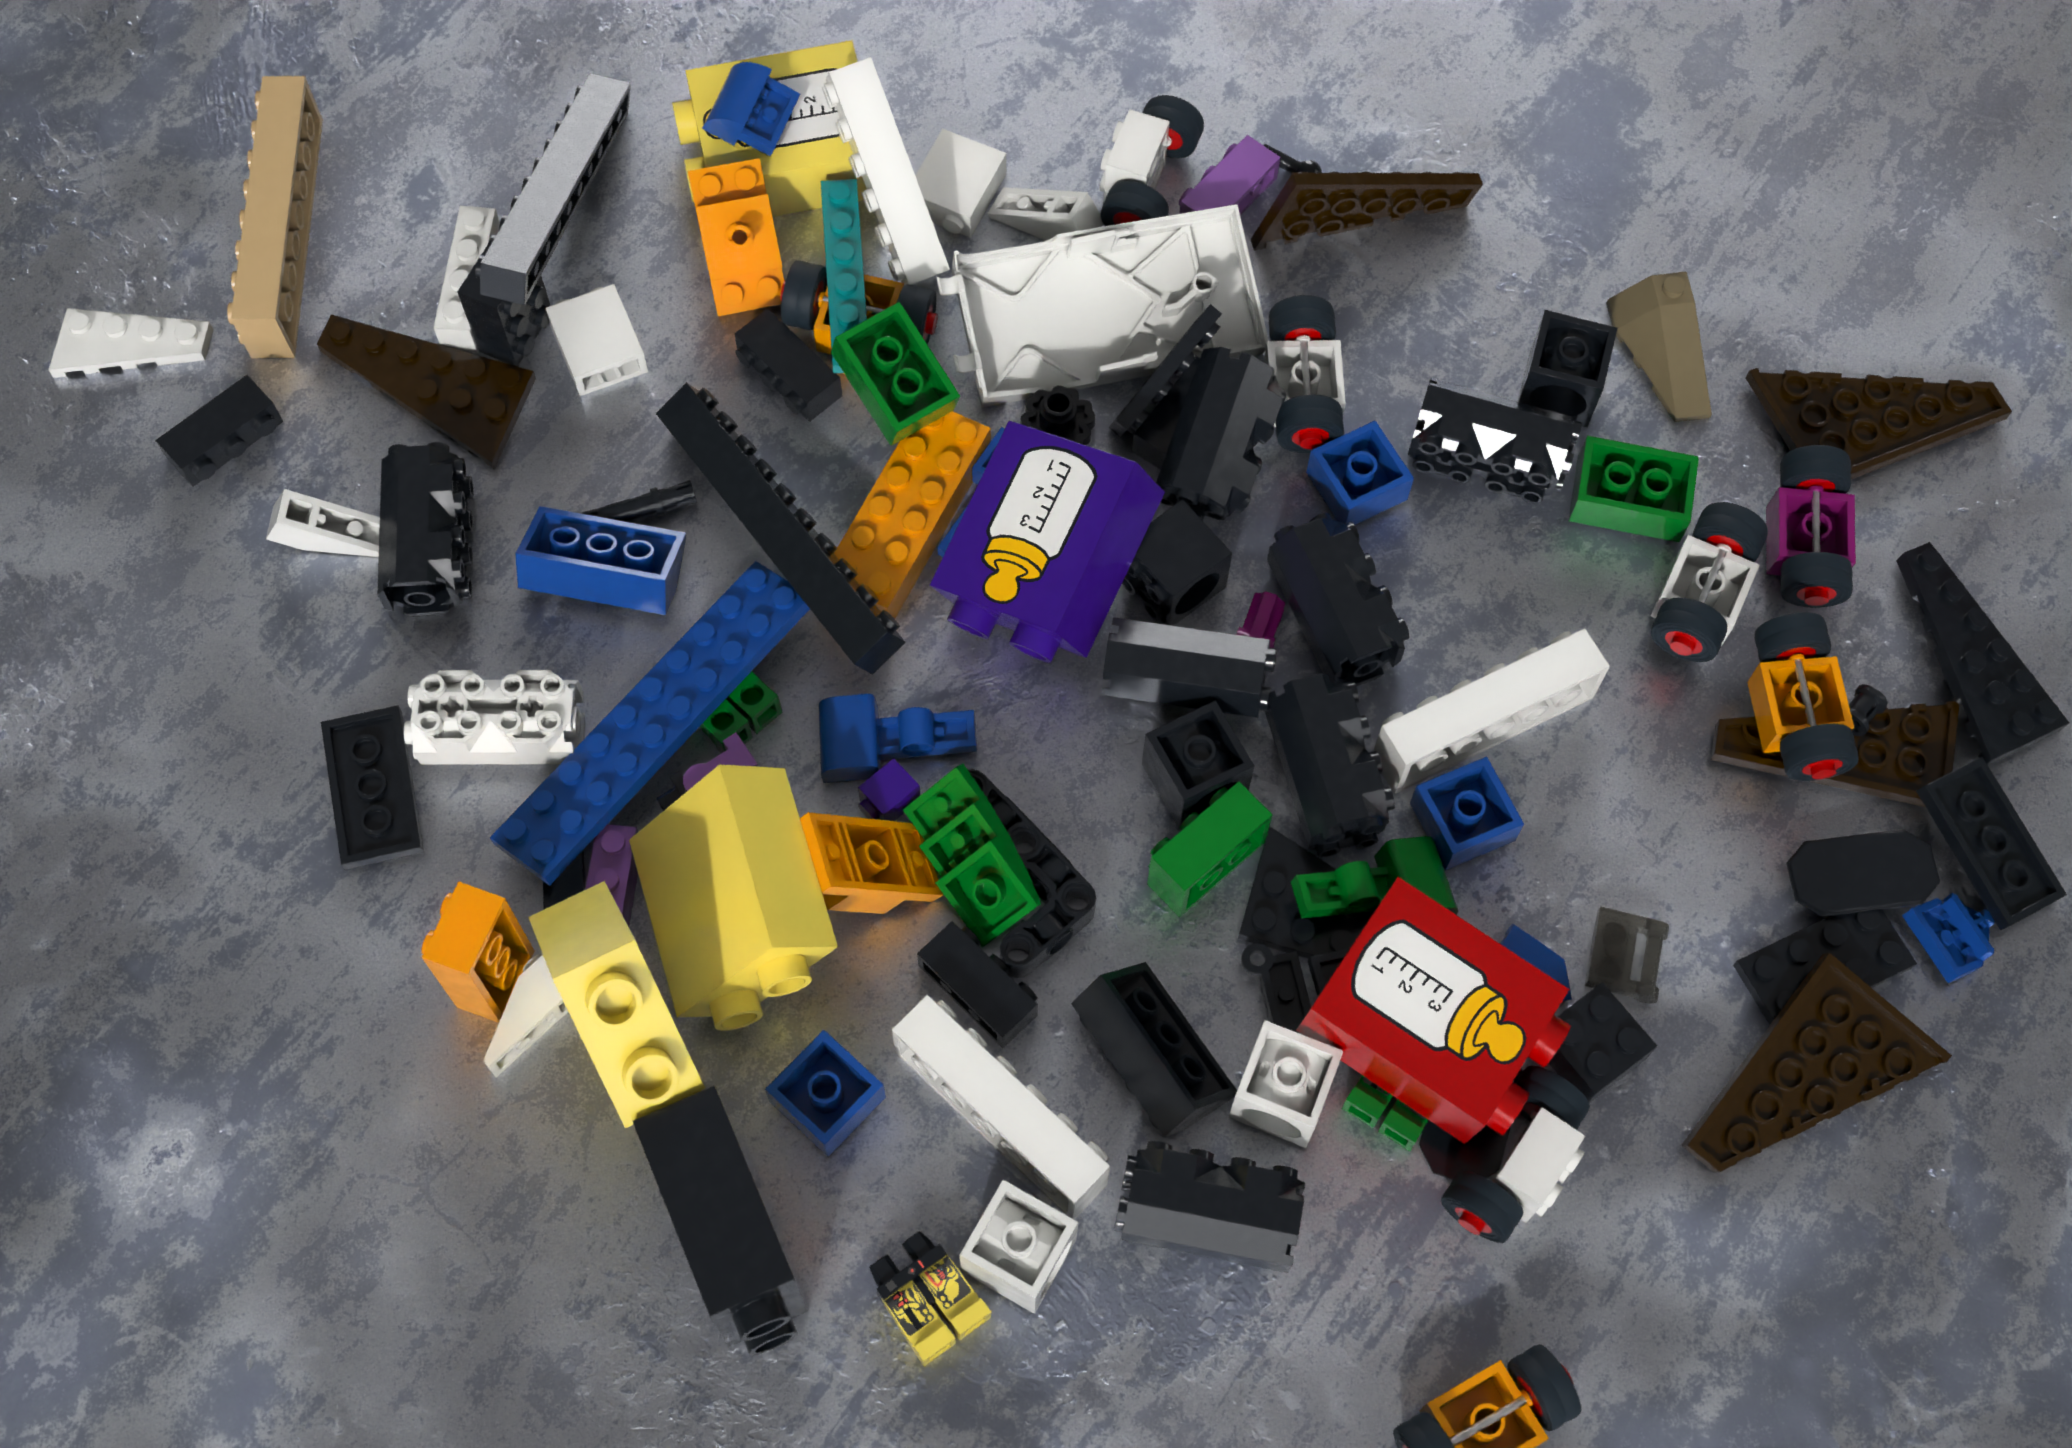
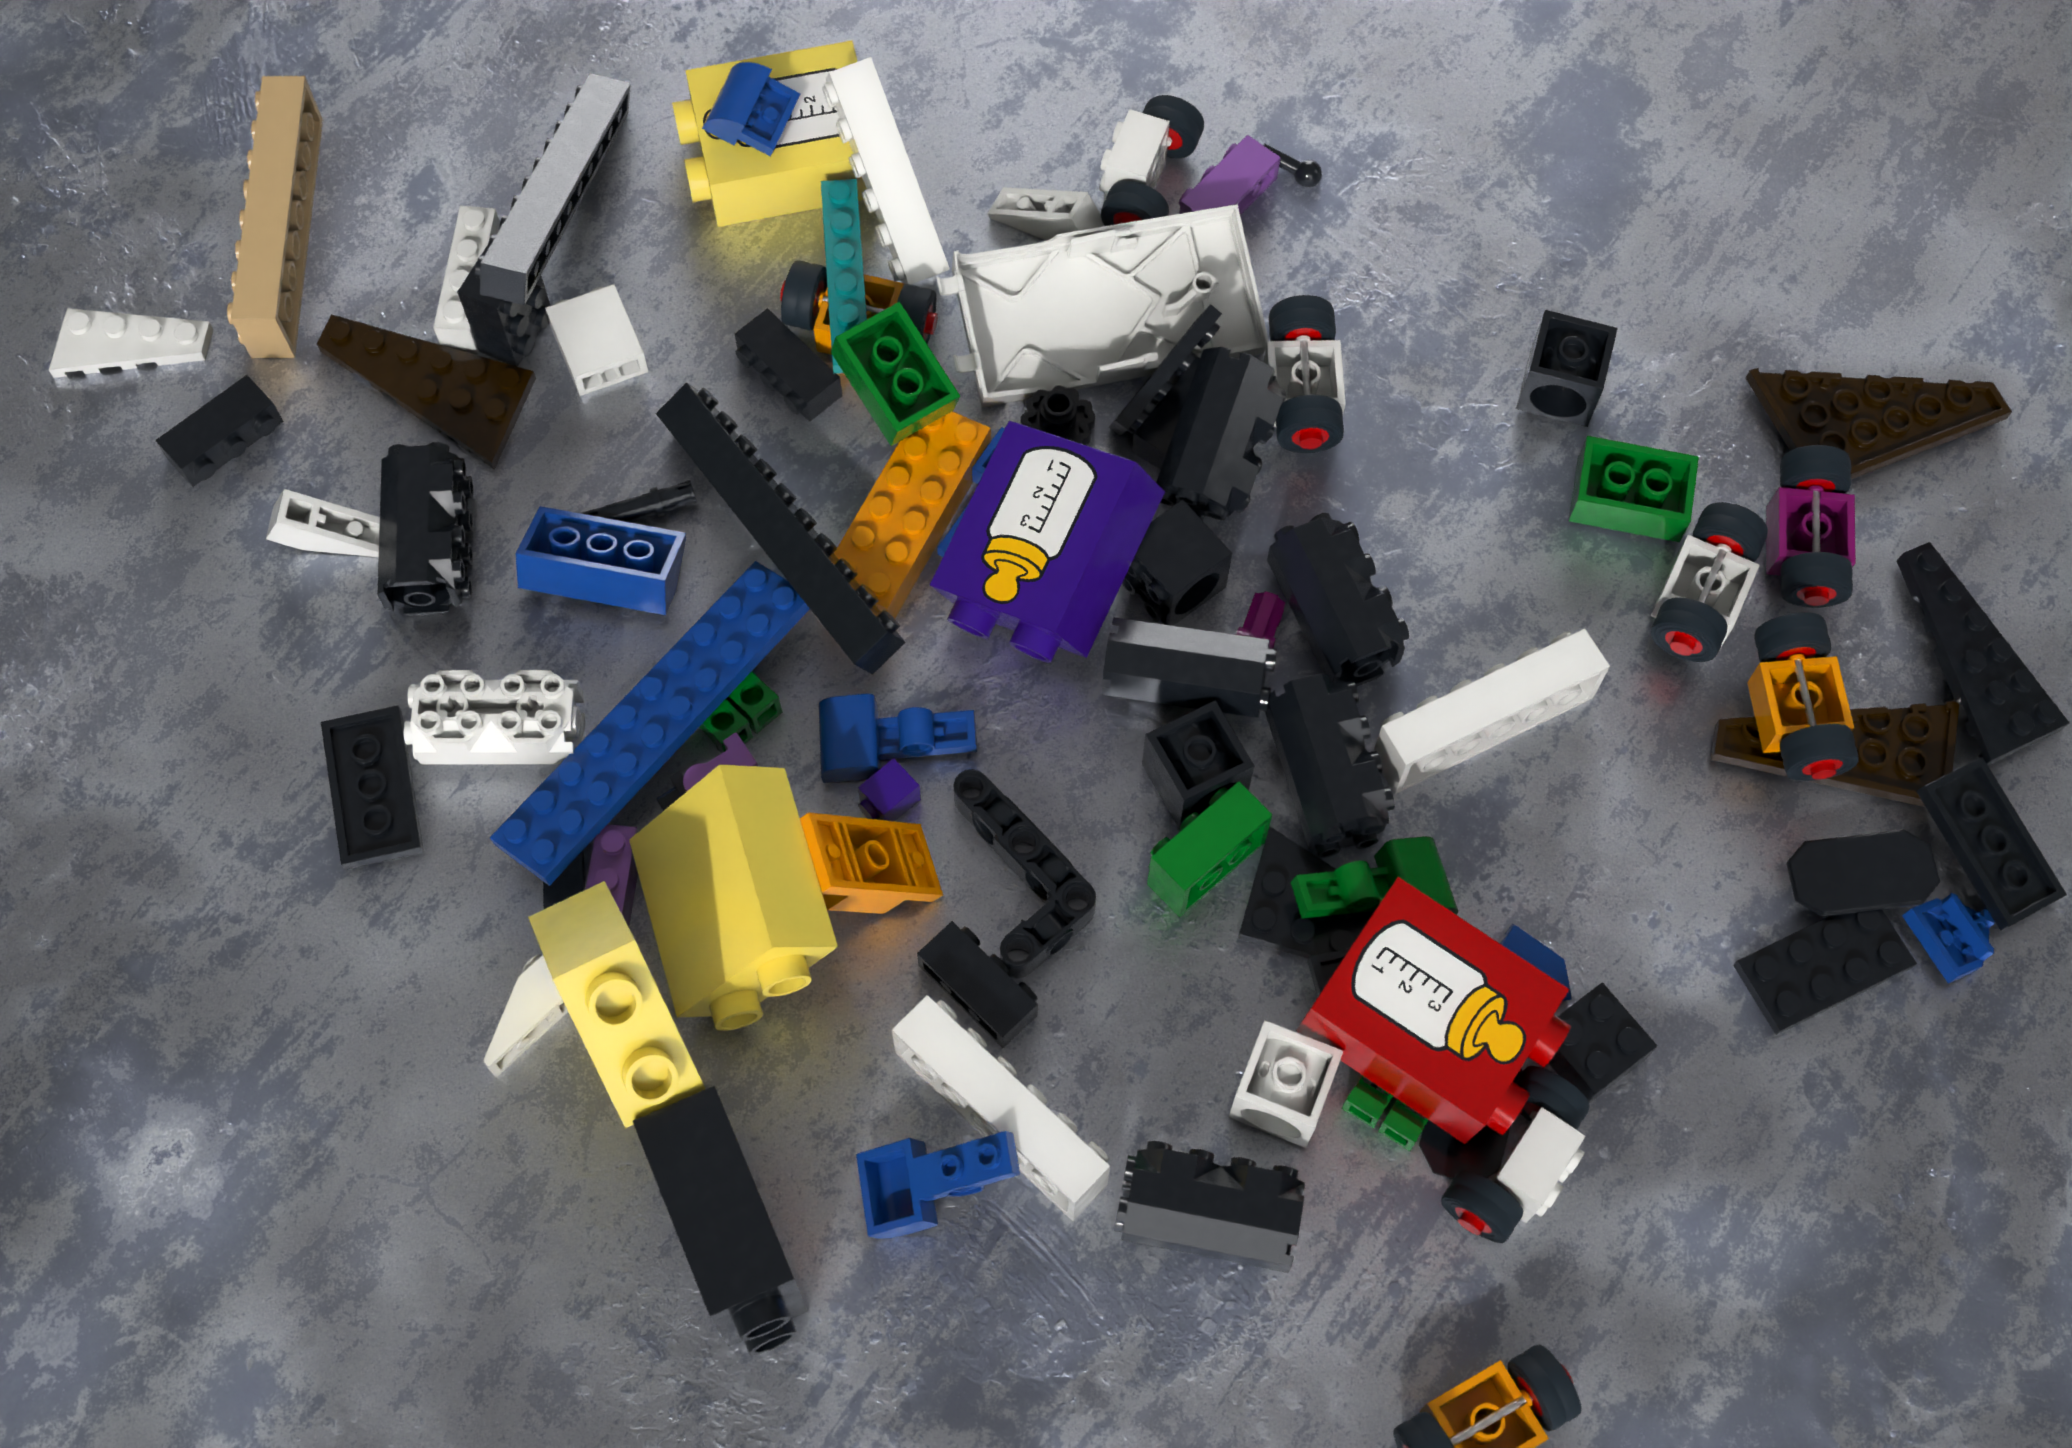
light orange brick [421,881,535,1023] -> none
light orange brick [688,158,784,316] -> none
blue brick [765,1030,886,1157] -> none
hips [869,1231,992,1367] -> none
green slope [903,763,1042,947] -> none
white brick [915,128,1006,238] -> none
white brick [960,1180,1078,1314] -> none
black slope [1071,962,1237,1138] -> none
black hinge [1241,943,1311,1034] -> none
dark brown wing [1250,171,1483,251] -> none
blue brick [1306,420,1414,525] -> none
black brick [1408,378,1582,504] -> none
blue brick [1410,756,1524,871] -> none
clear smoke plate [1584,907,1669,1004] -> none
dark tan wedge [1606,271,1712,422] -> none
dark brown wing [1681,953,1952,1172] -> none
black bush [1849,684,1888,736] -> none
none -> blue plate [856,1131,1020,1239]

